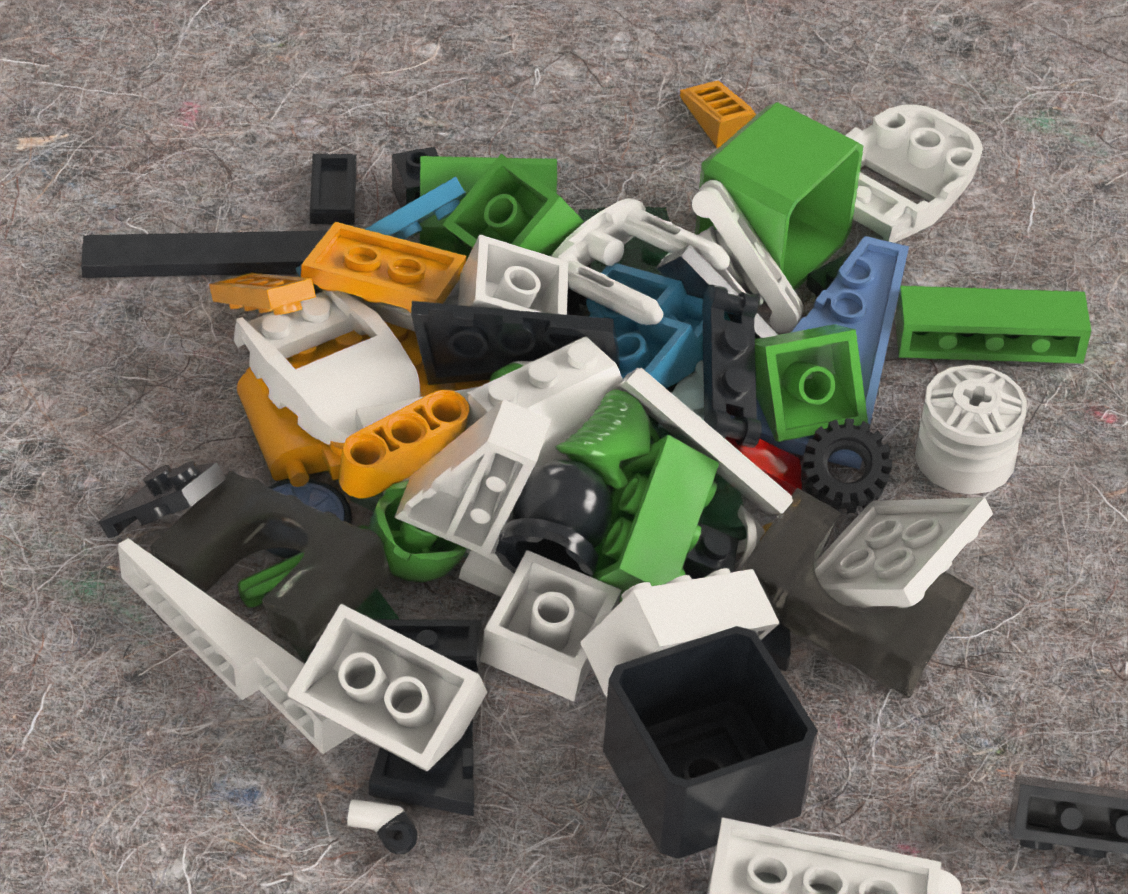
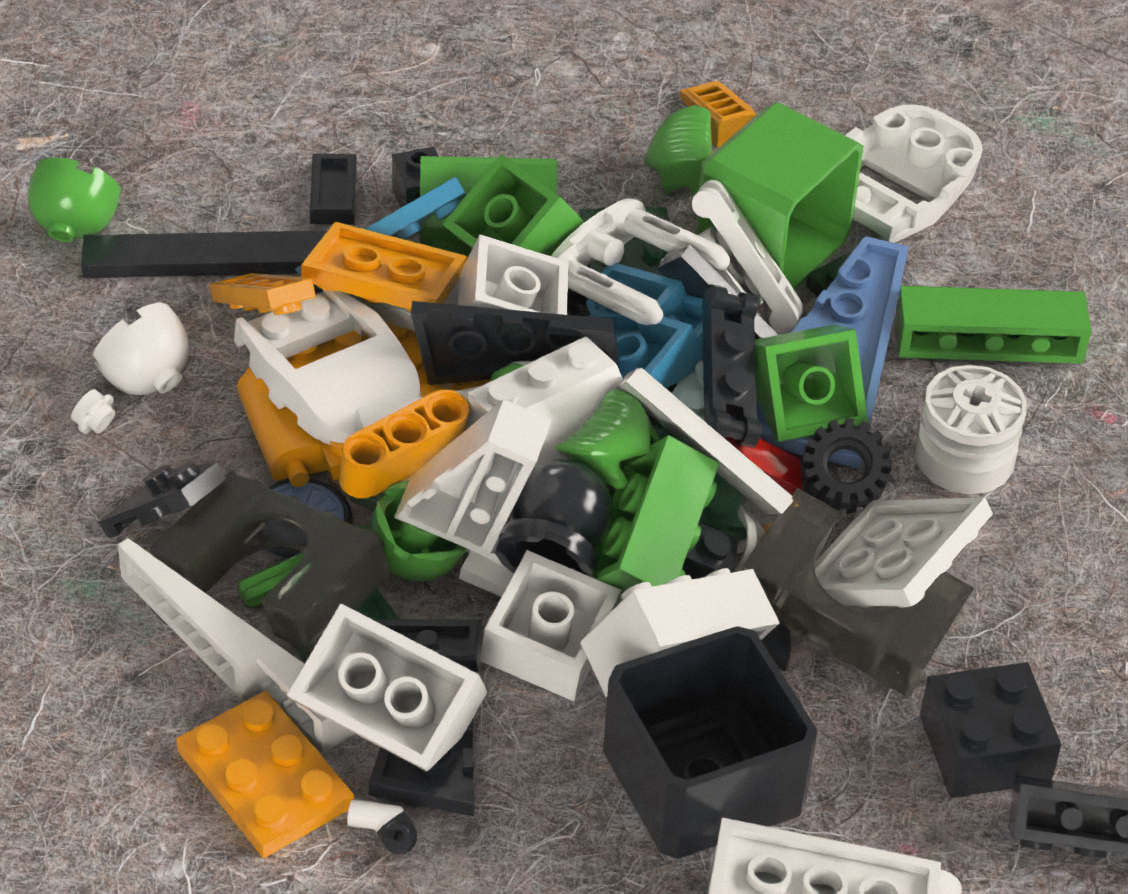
none -> bright green cylinder [28,157,121,242]
none -> white plate [71,389,115,434]
none -> white cylinder [93,302,191,395]
none -> light orange plate [176,690,354,859]
none -> bright green hair [644,105,713,196]
none -> black brick [920,662,1062,798]

